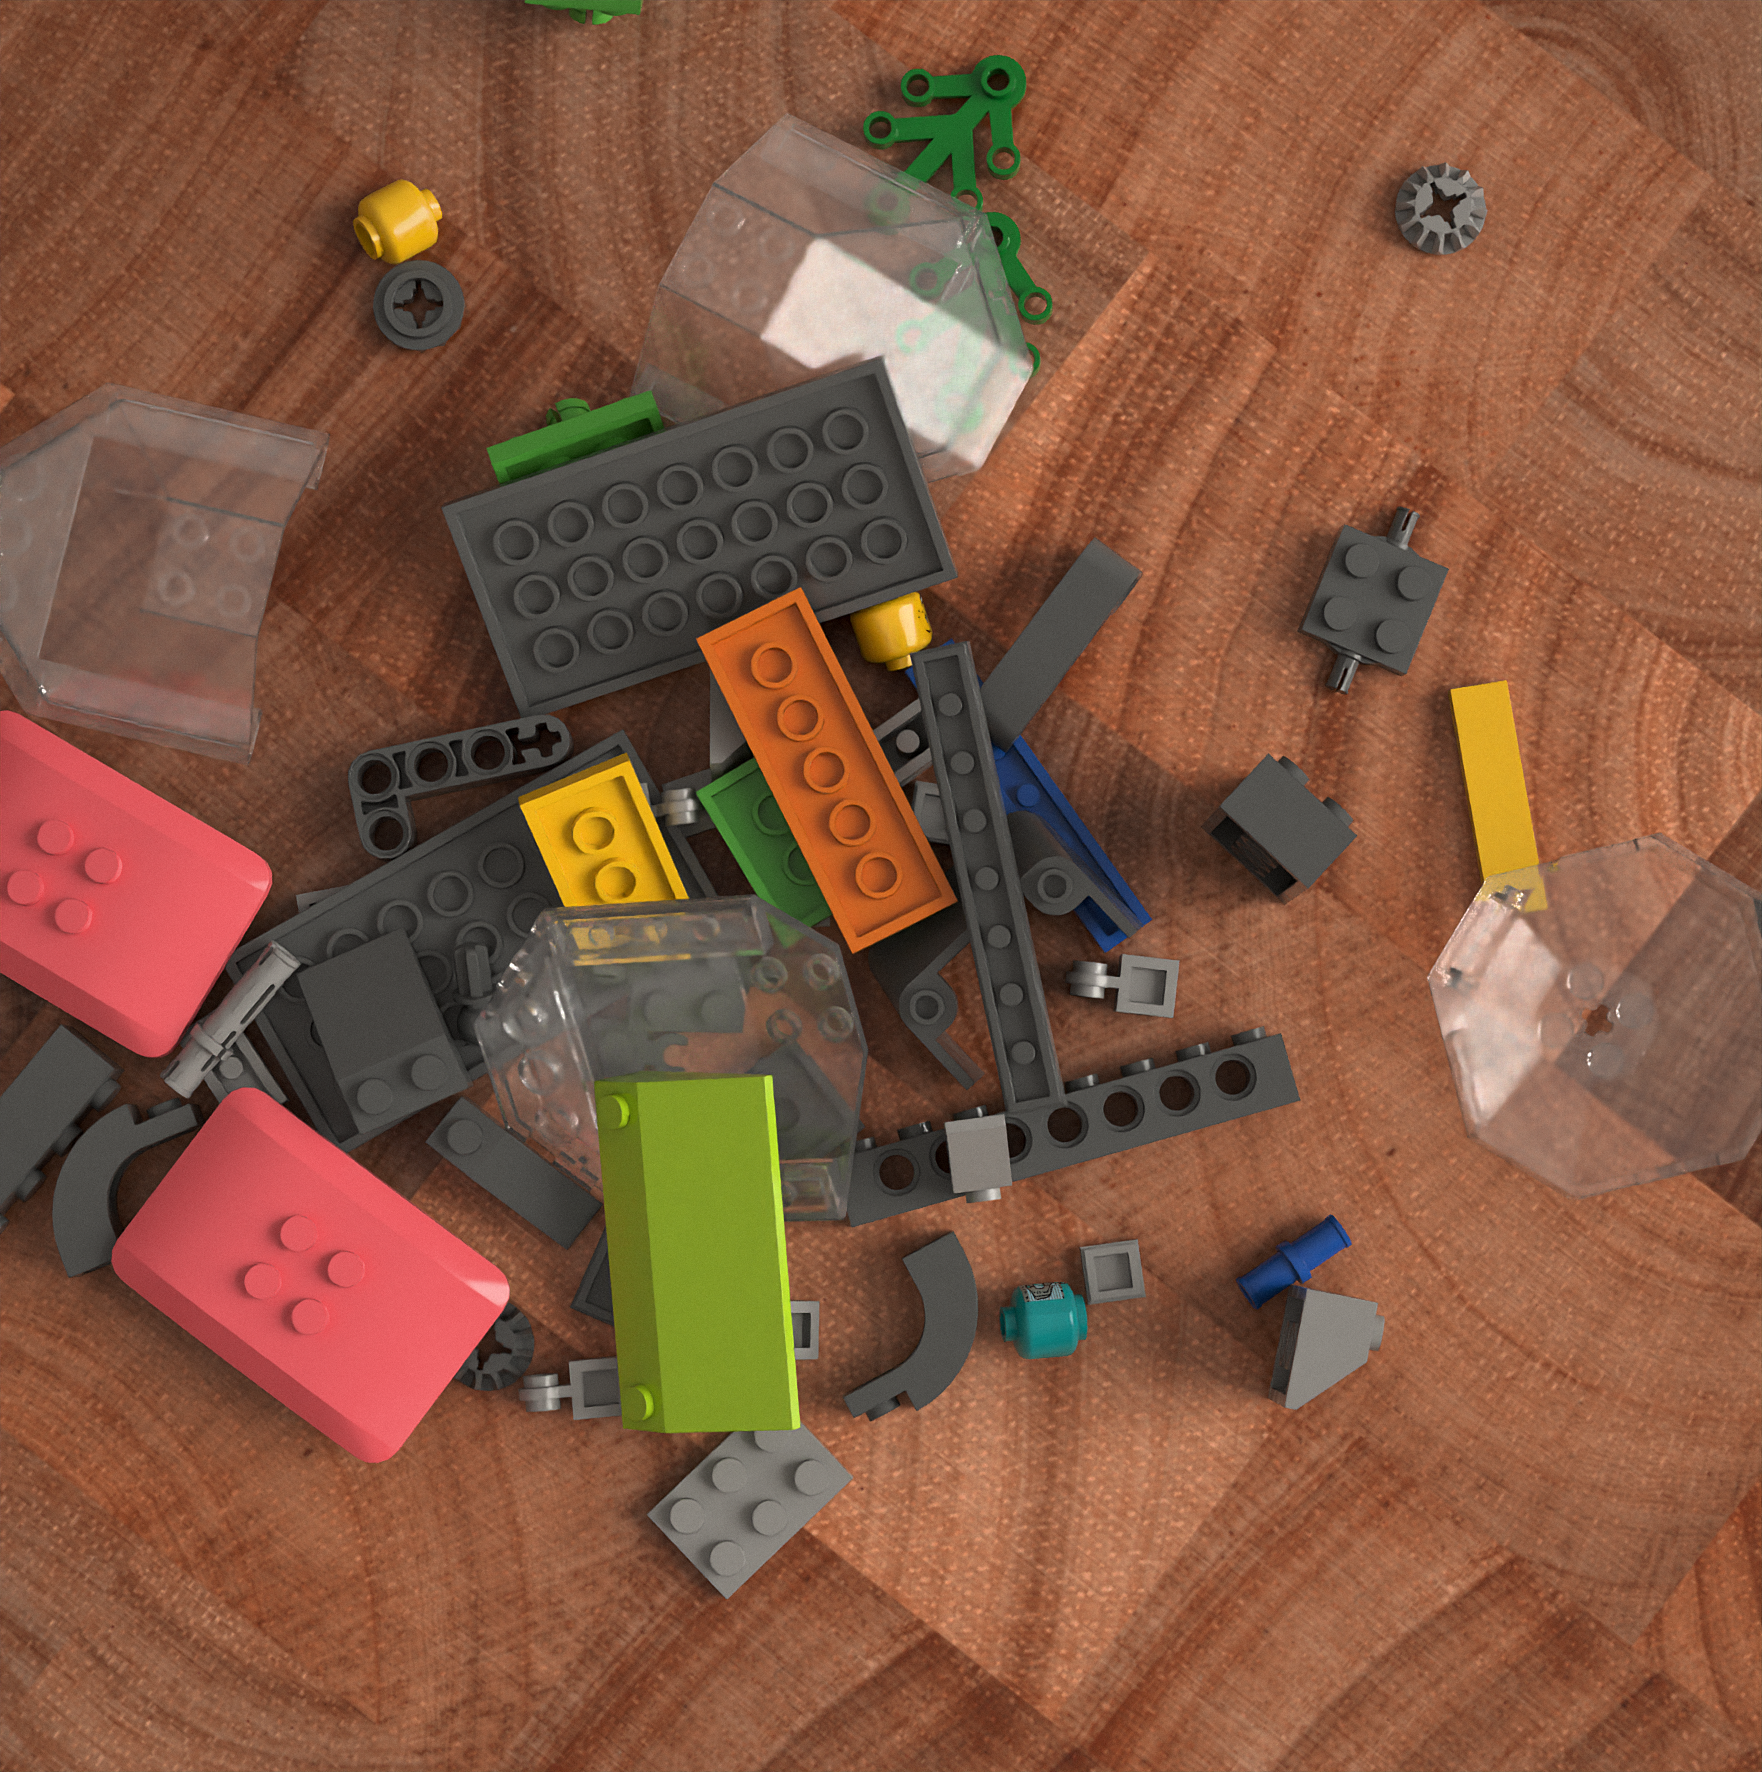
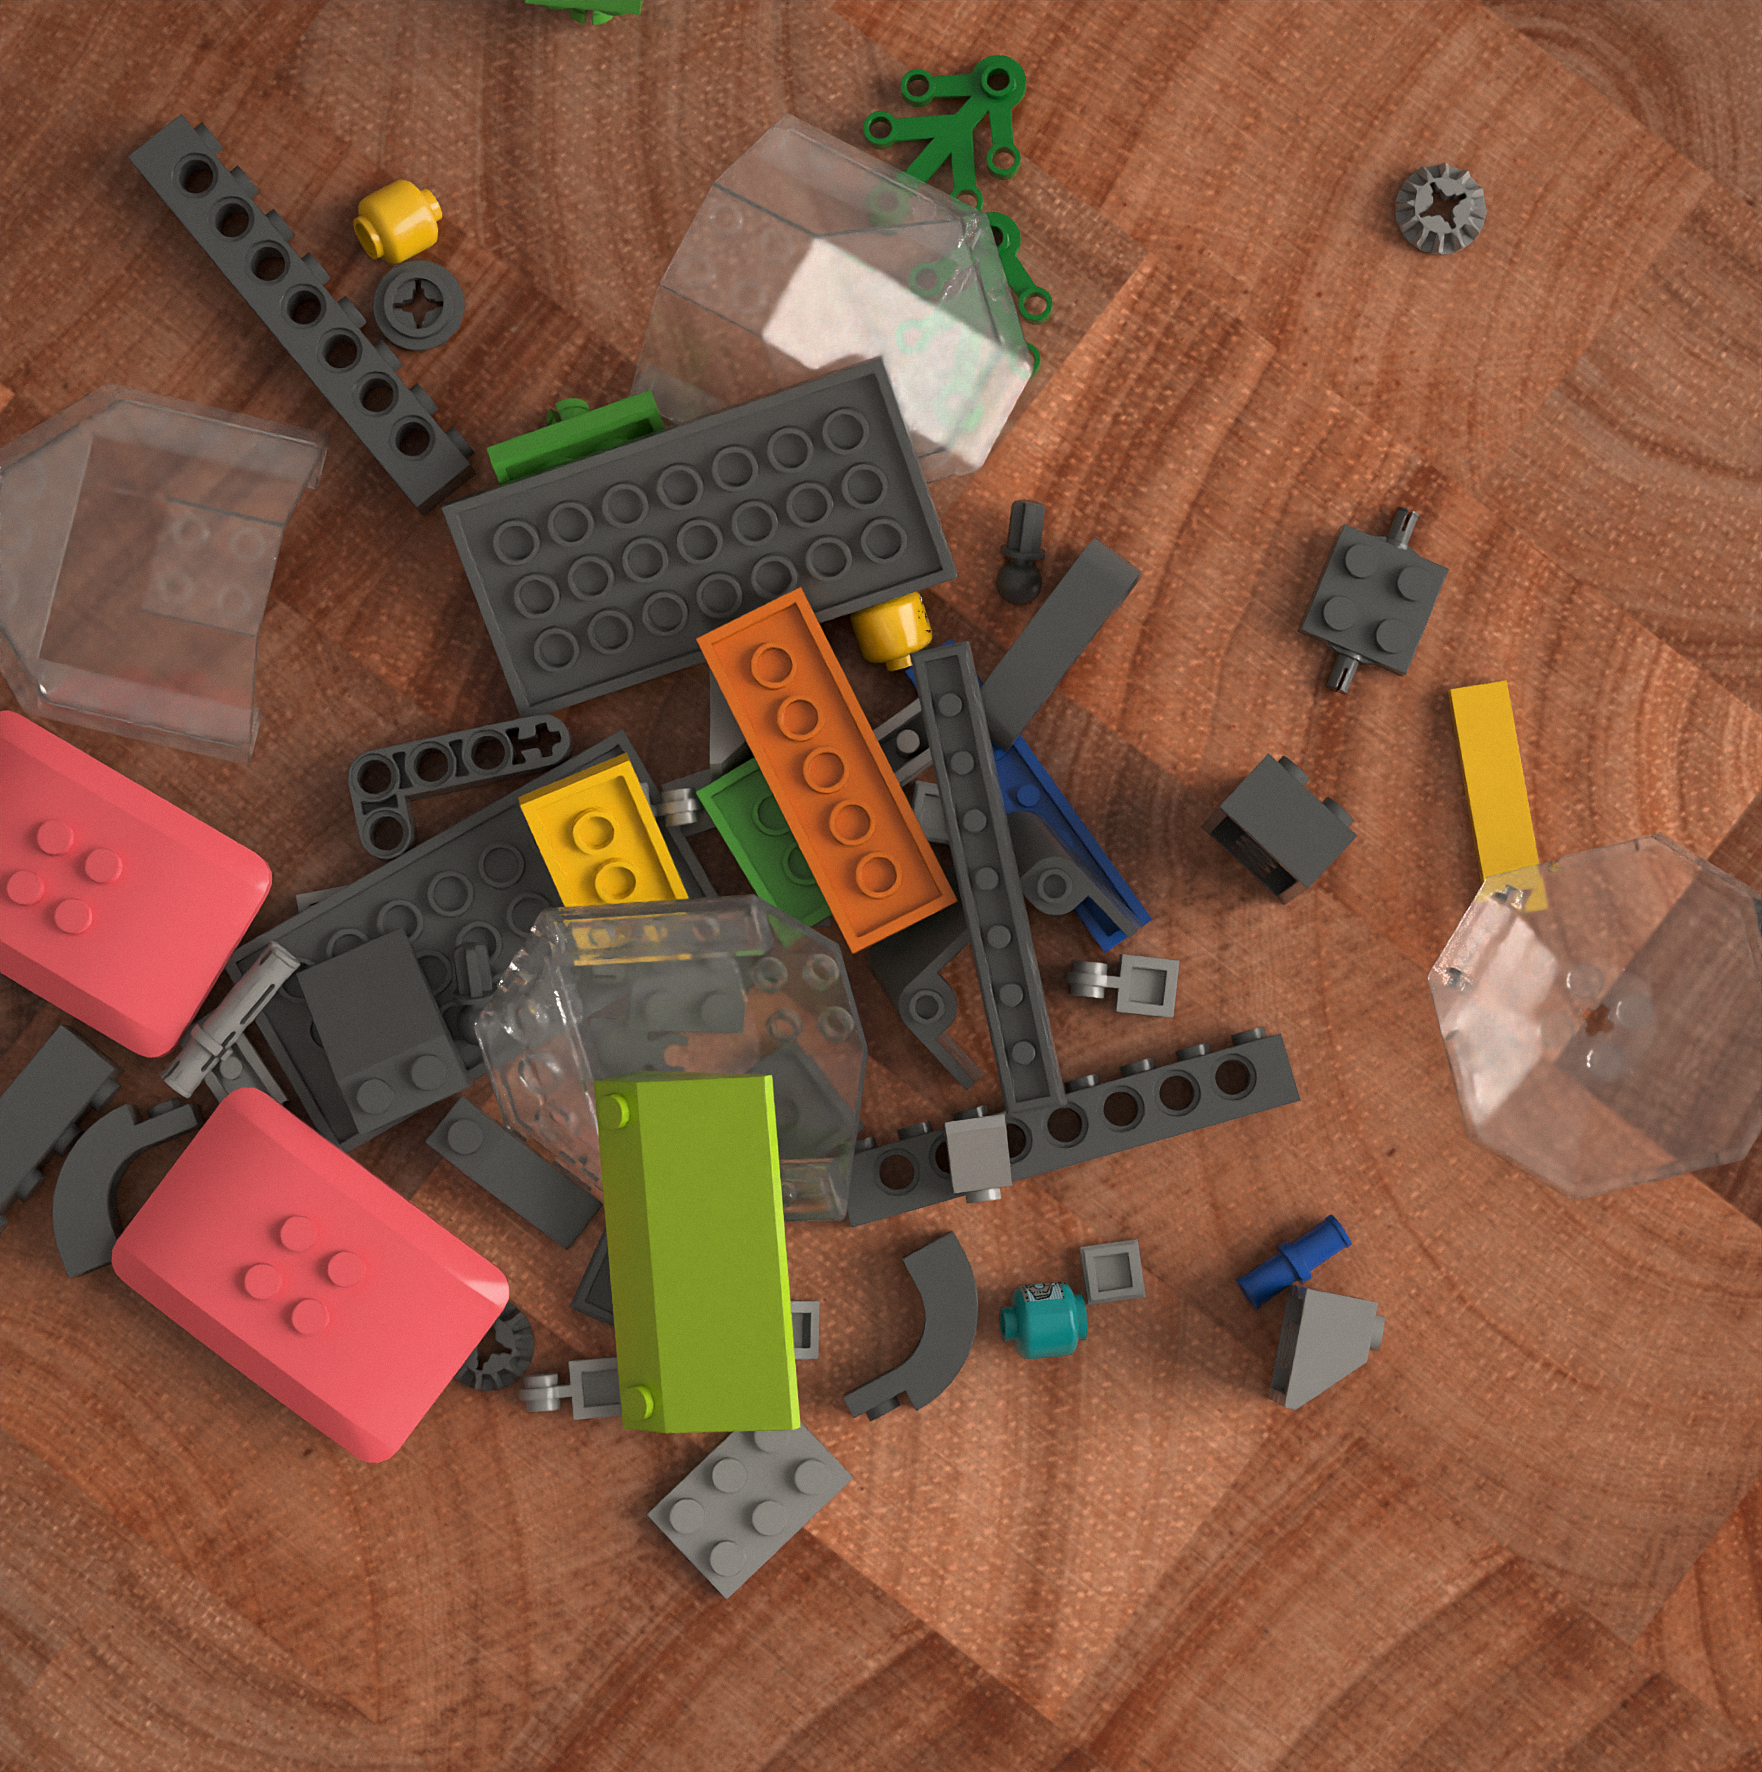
none -> dark grey brick [128,114,476,517]
none -> dark grey axle [996,499,1046,605]

